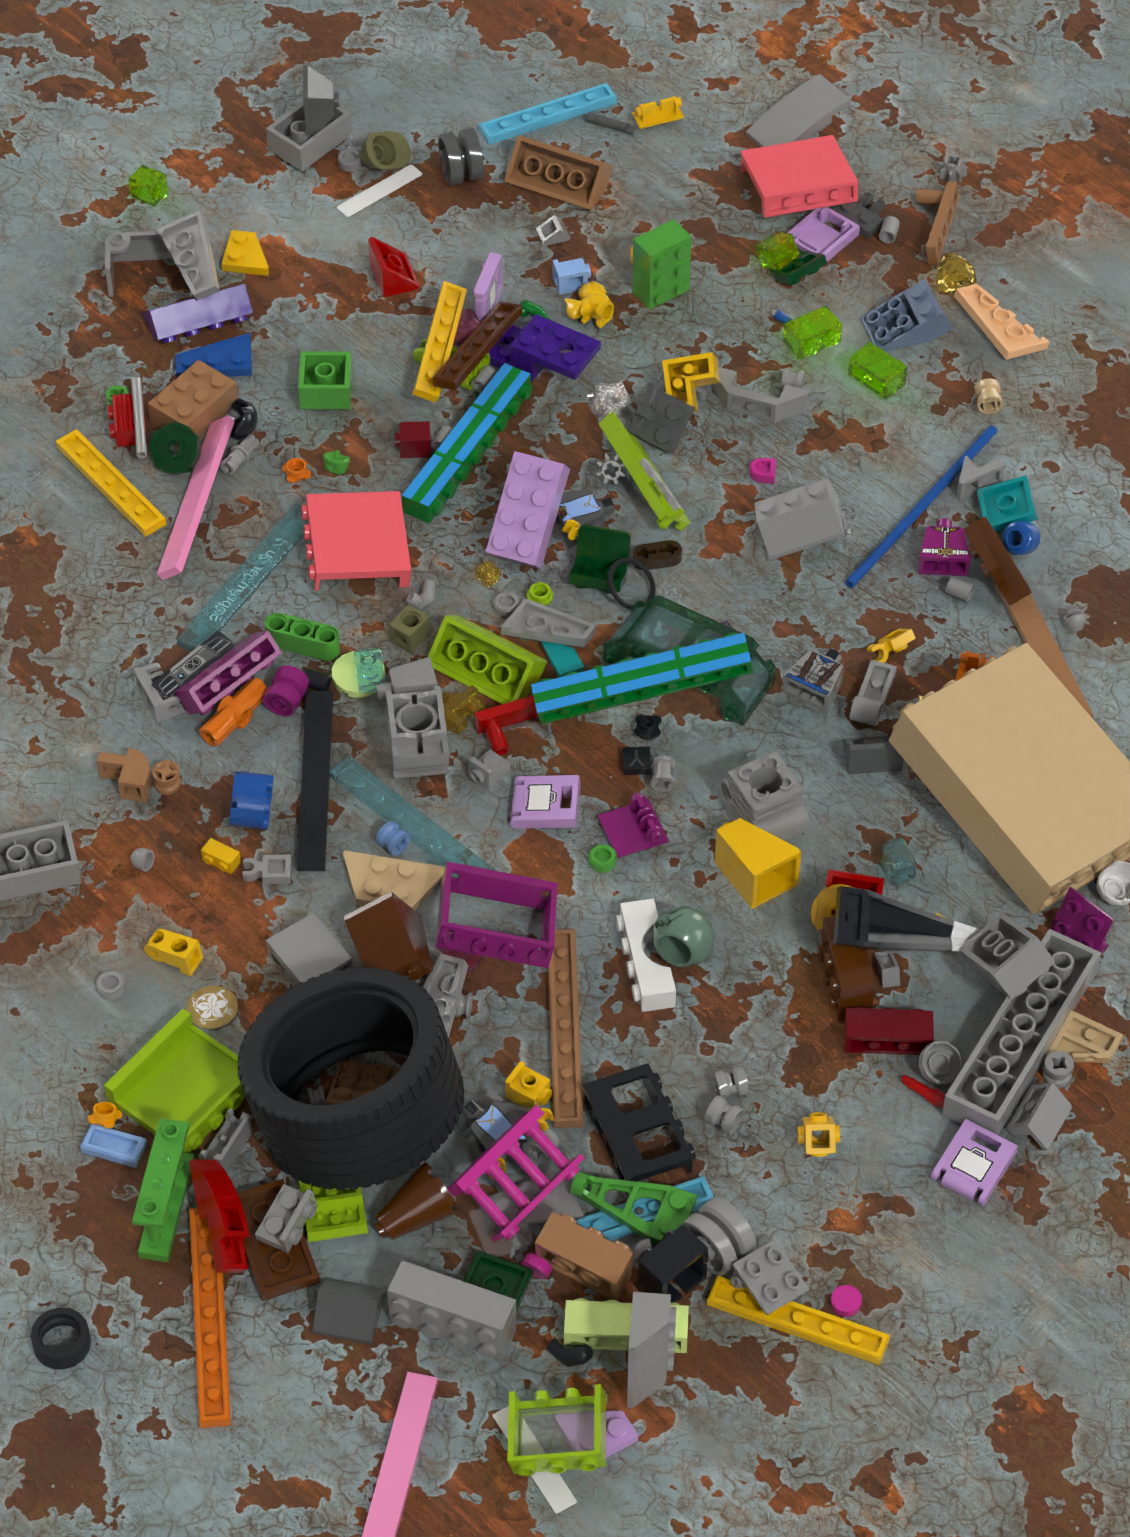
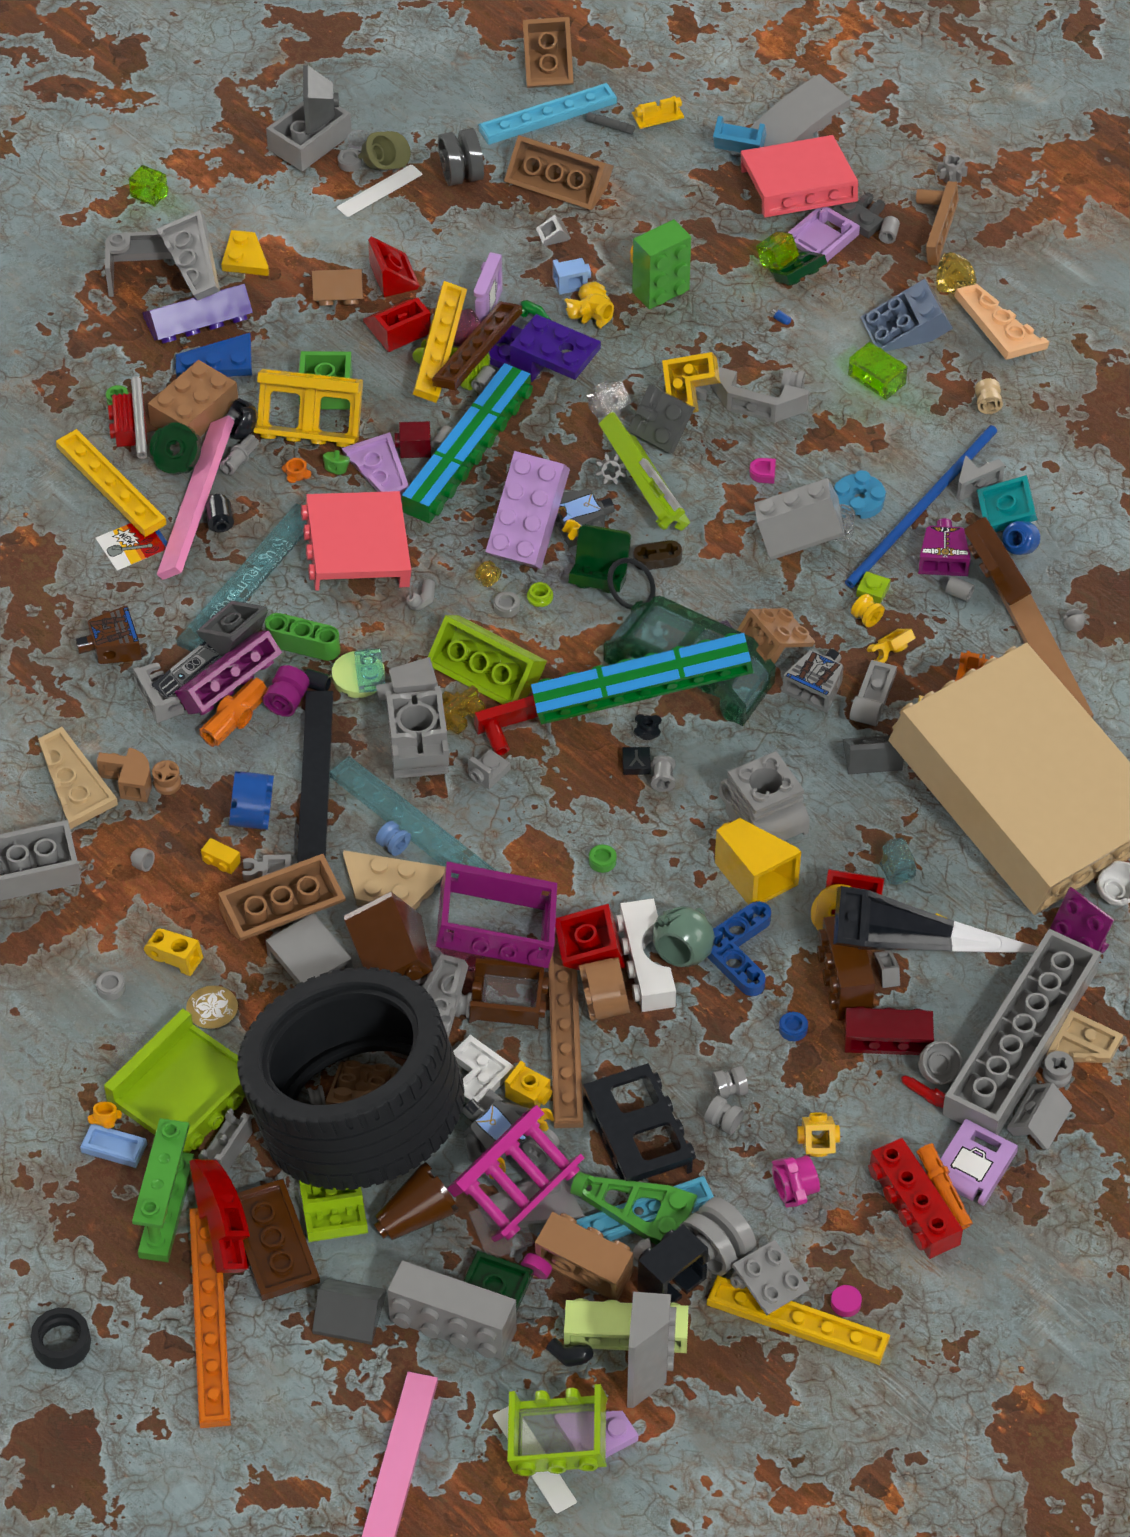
light grey bracket [255,1184,317,1253] -> none
olive brick [389,605,430,653] -> none
light grey wing [501,598,596,648] -> none
lavender container [510,775,581,829] -> none
teal tile [540,641,584,678] -> none
magenta hinge [597,793,669,858] -> none
clear neon green brick [783,306,842,360] -> none
light grey brick [959,912,1056,1000] -> none
none -> tan wing [38,727,118,830]
none -> reddish brown torso [75,606,142,664]
none -> sticker [96,523,168,571]
none -> dark grey slope [196,601,268,656]
none -> black brick [205,494,234,533]
none -> medium nougat slope [218,854,346,941]
none -> yellow window [254,369,363,447]
none -> medium nougat slope [312,269,363,306]
none -> lavender wing [342,432,409,497]
none -> red slope [363,297,431,352]
none -> white plate [453,1035,514,1103]
none -> reddish brown window [469,958,549,1029]
none -> medium nougat slope [523,17,574,88]
none -> red slope [555,904,625,970]
none -> medium nougat brick [579,957,630,1021]
none -> blue beam [707,901,771,996]
none -> dark azure panel [713,116,767,153]
none -> medium nougat bracket [735,608,815,668]
none -> dark pink piece [772,1155,820,1208]
none -> blue tile [779,1012,808,1041]
none -> dark azure plate [834,470,886,519]
none -> yellow wheel [851,594,885,627]
none -> lime plate [856,571,891,604]
none -> red brick [868,1138,963,1259]
none -> orange pin [916,1143,973,1230]

